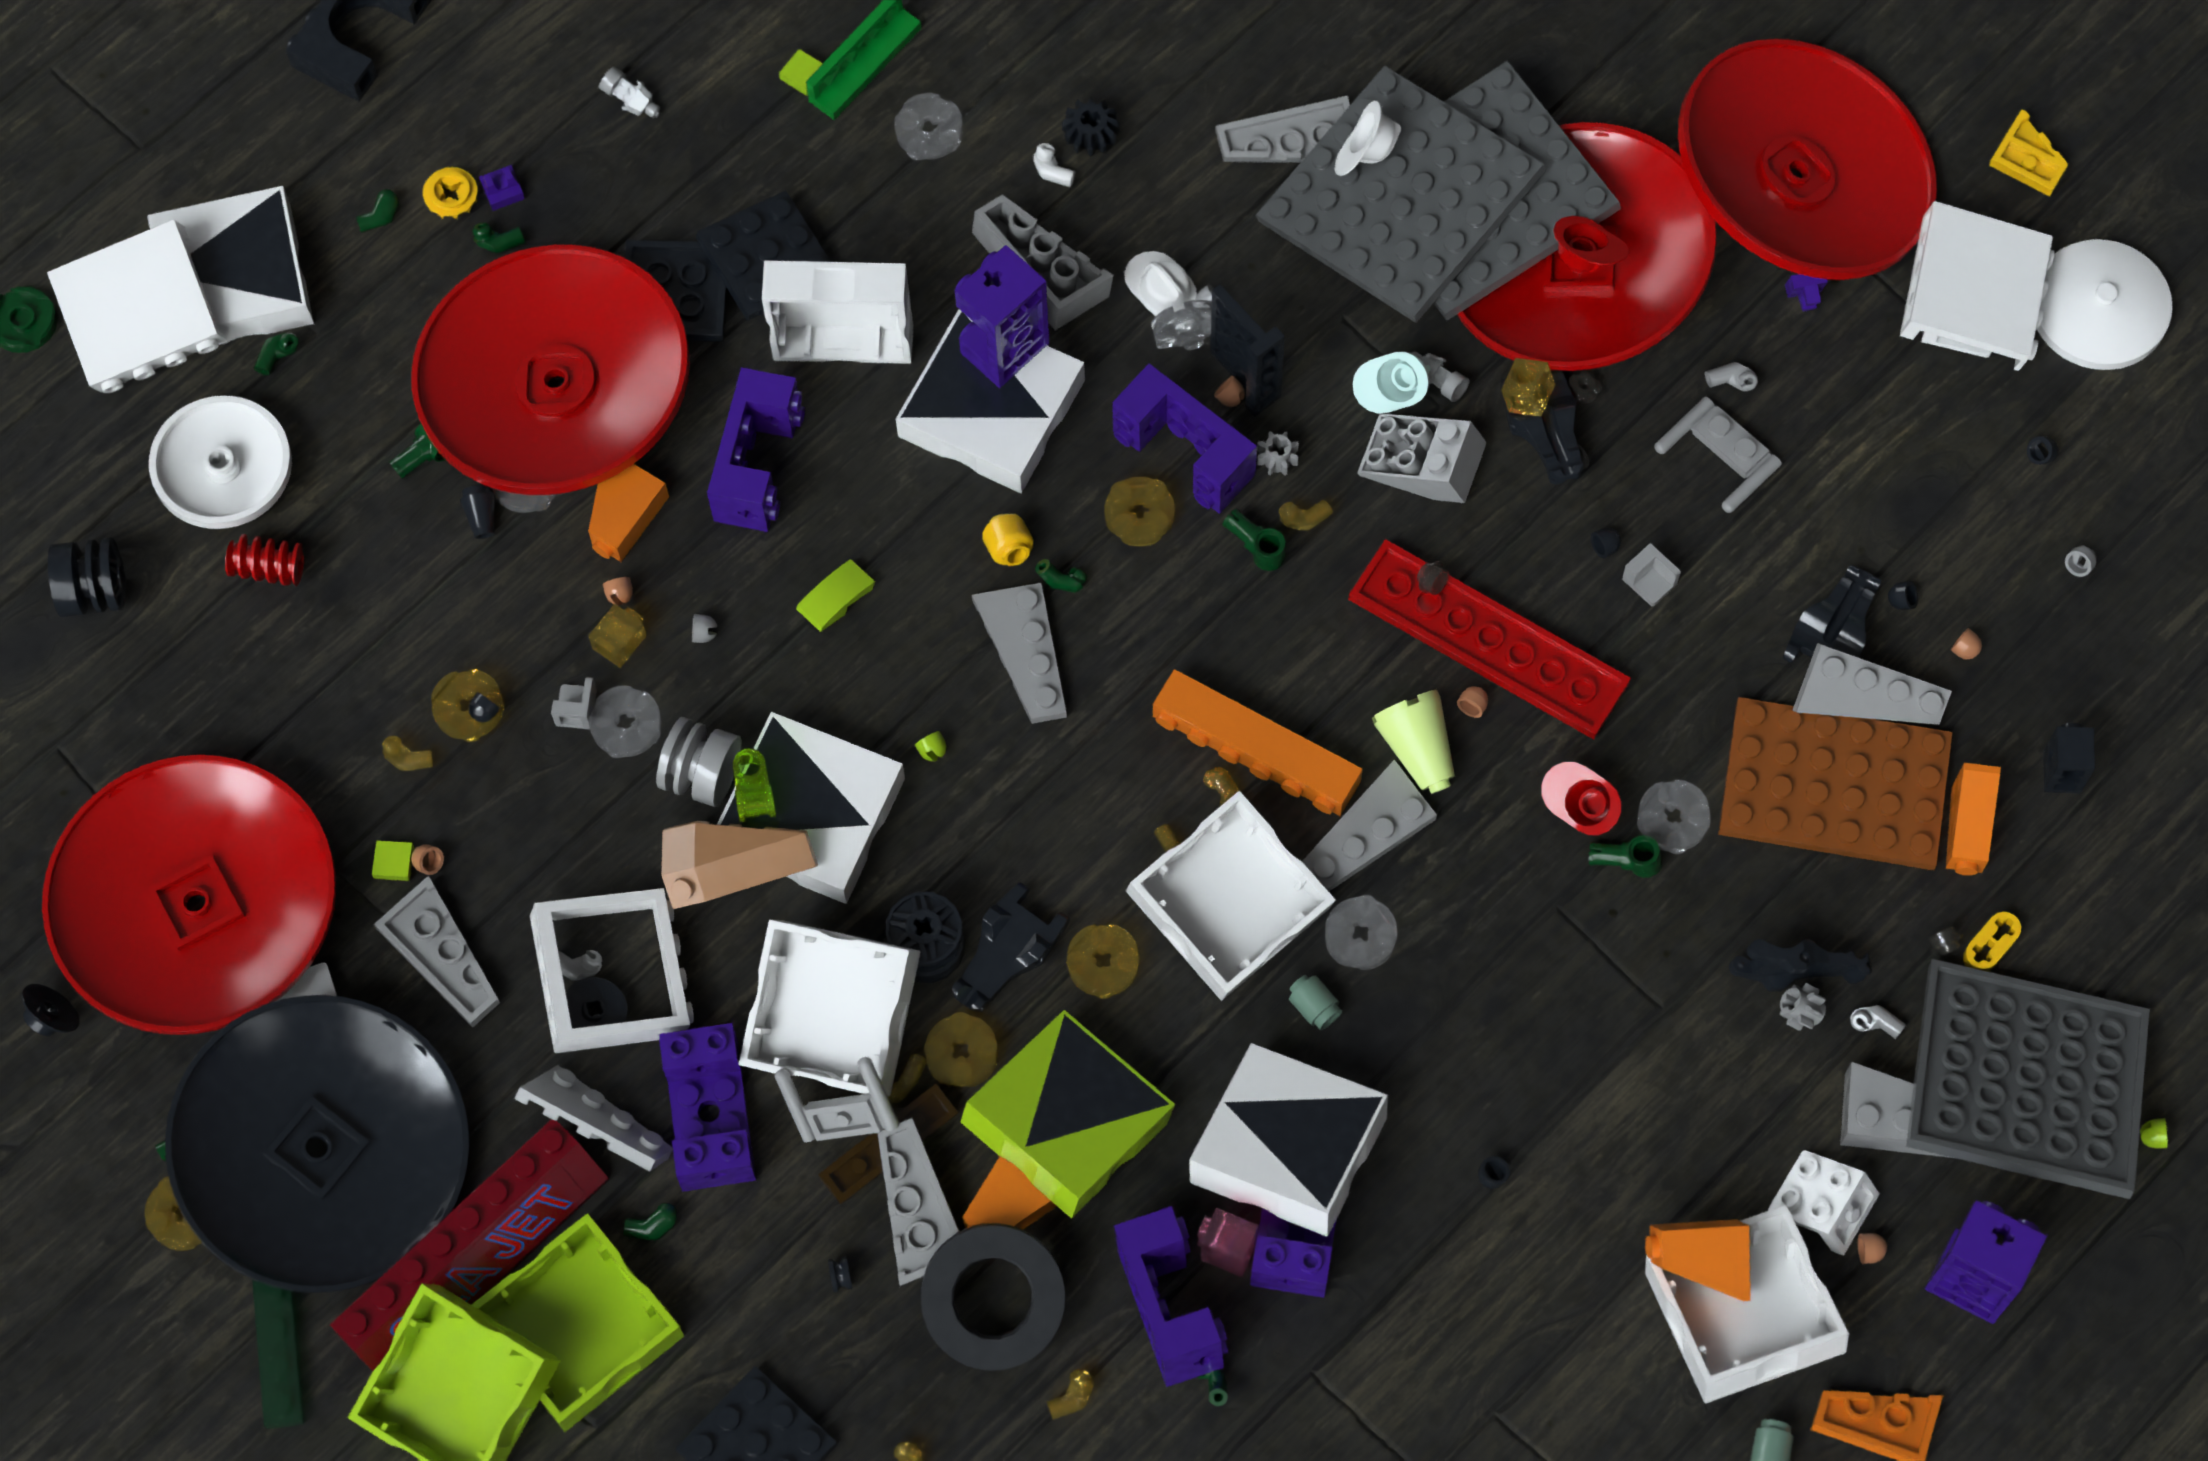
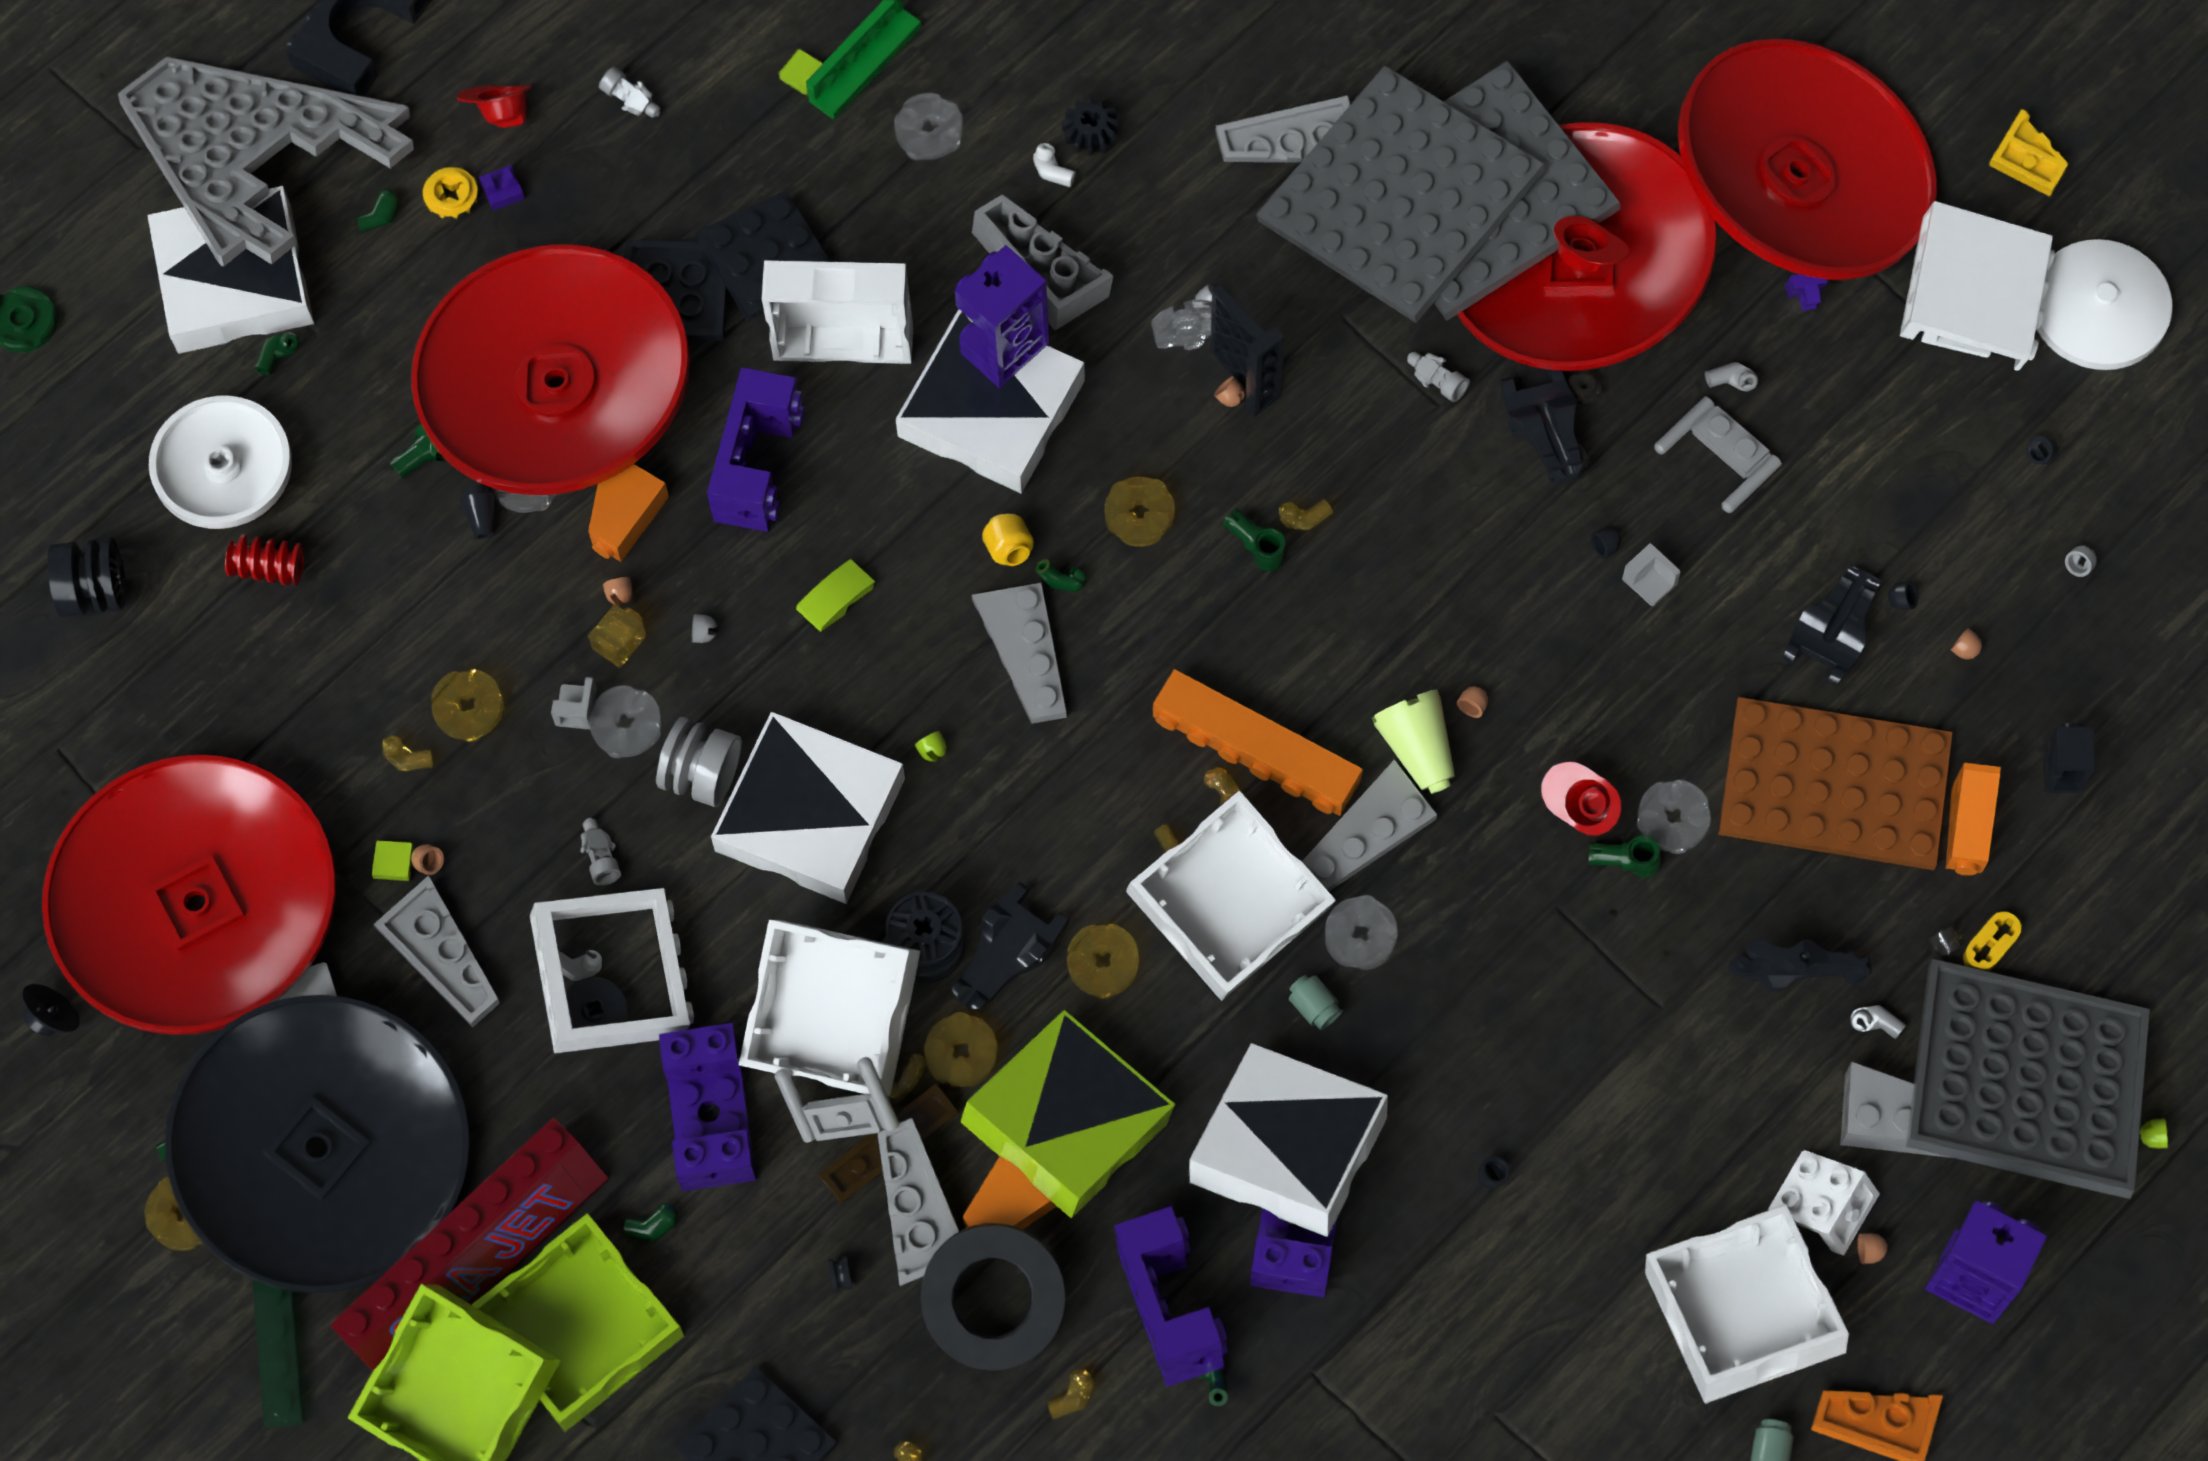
white panel [47,220,227,393] -> none
black hinge [468,691,500,723] -> none
dark green arm [473,222,525,253] -> none
light grey wing [514,1065,673,1171] -> none
medium nougat wedge [661,821,818,909] -> none
clear neon green piece [733,748,776,823] -> none
dark purple plate [1112,364,1257,514] -> none
white piece [1124,251,1197,320] -> none
clear pink brick [1197,1208,1258,1277] -> none
light grey gear [1257,431,1299,476] -> none
white piece [1334,101,1401,176] -> none
red plate [1348,539,1631,740] -> none
light aqua piece [1353,351,1431,414] -> none
light grey slope [1358,413,1487,503] -> none
clear smoke plate [1417,561,1449,595] -> none
clear yellow brick [1501,358,1555,417] -> none
orange slope [1645,1220,1751,1301] -> none
light grey gear [1780,983,1826,1031] -> none
light grey wing [1792,643,1952,725] -> none
none -> light grey wing [118,57,414,267]
none -> red piece [456,85,532,128]
none -> light grey piece [581,818,621,885]

